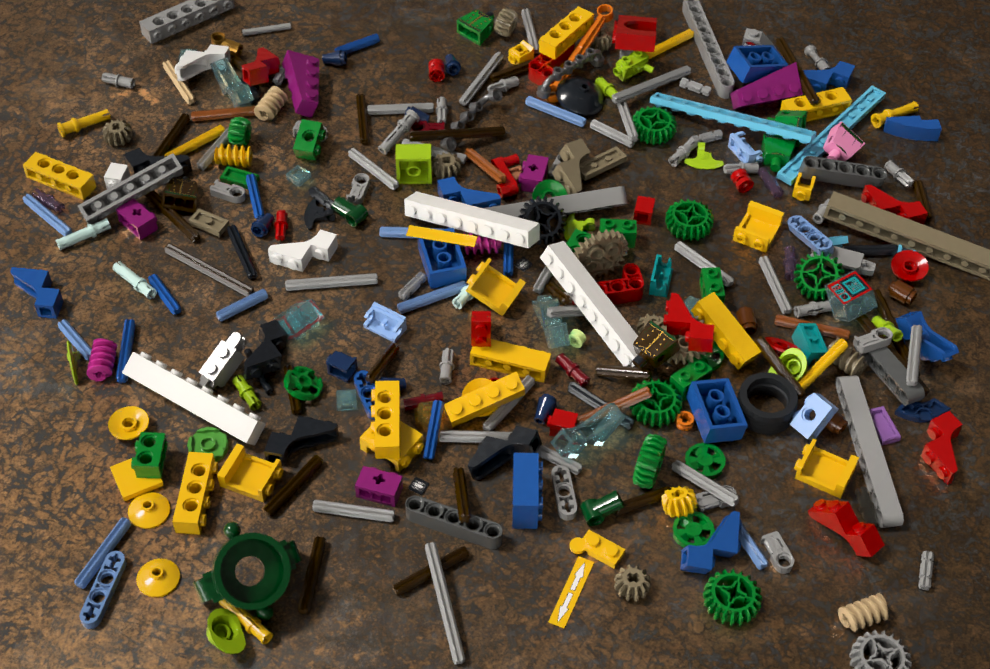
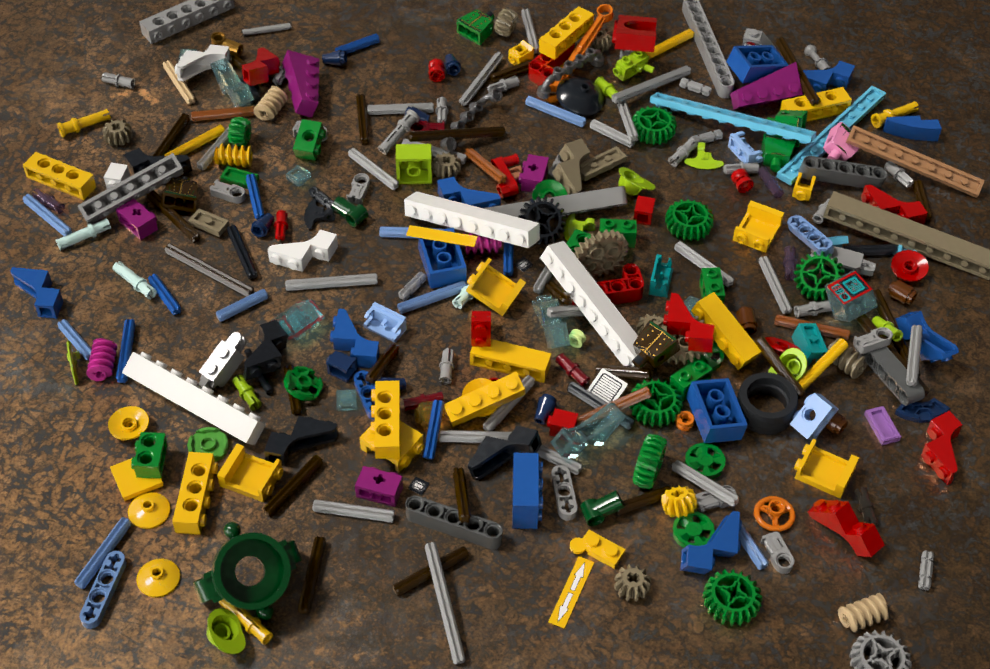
light grey beam [836,375,904,528] -> none
none -> blue arch [330,309,380,368]
none -> white sticker [587,368,628,403]
none -> lime piece [618,167,655,196]
none -> orange piece [754,496,796,532]
none -> medium nougat plate [846,125,985,198]

